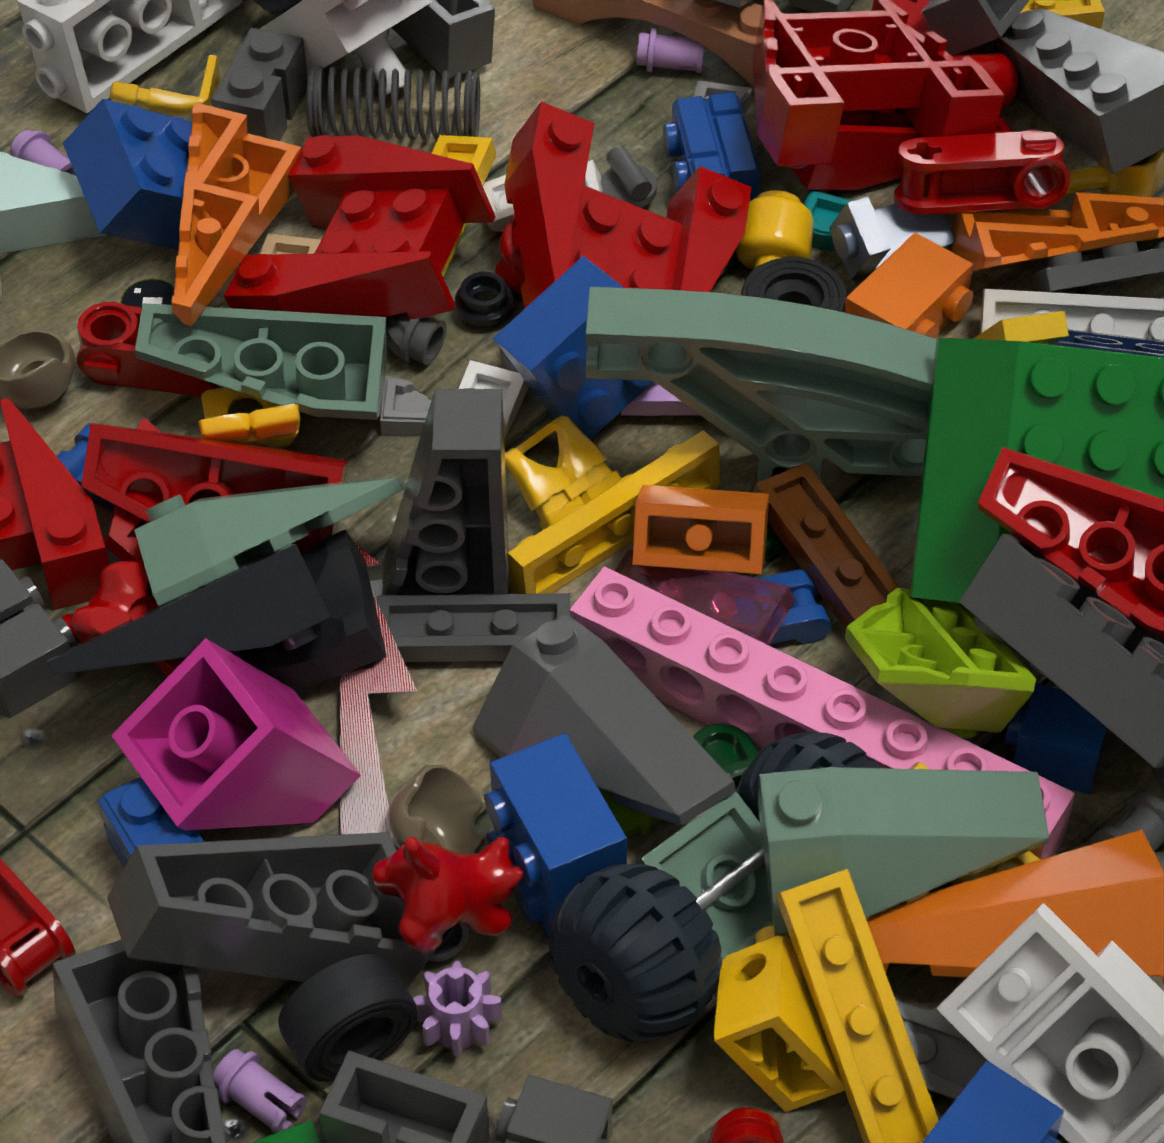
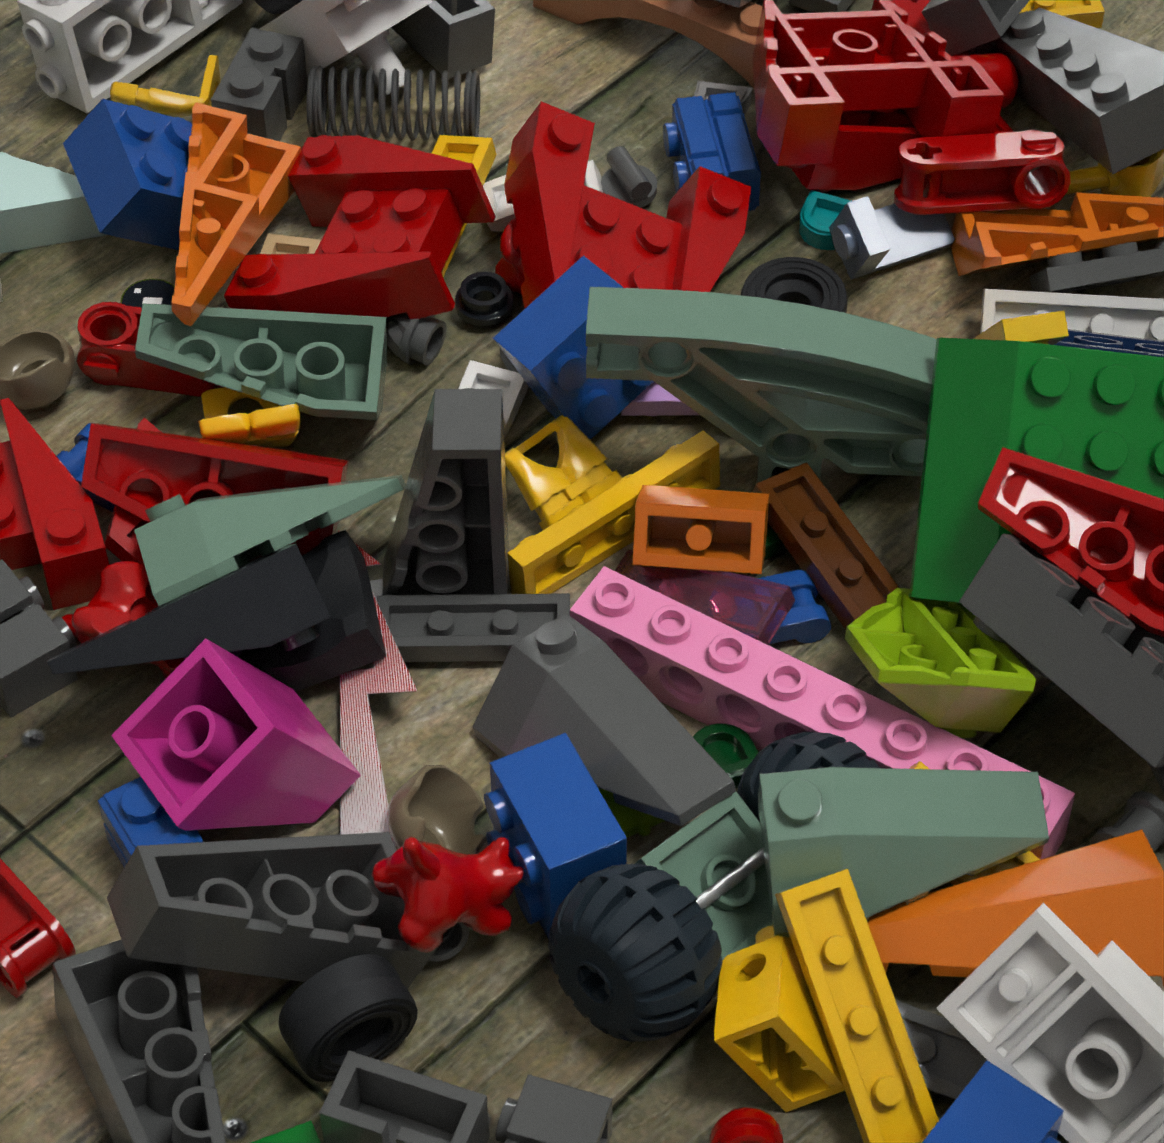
lavender pin [10,130,76,175] -> none
lavender pin [213,1049,307,1134] -> none
light grey tile [380,376,431,436] -> none
lavender gear [413,961,502,1056] -> none
lavender pin [637,28,704,73] -> none
yellow head [736,190,814,271] -> none
orange brick [845,232,973,339] -> none
blue brick [1005,683,1108,795] -> none

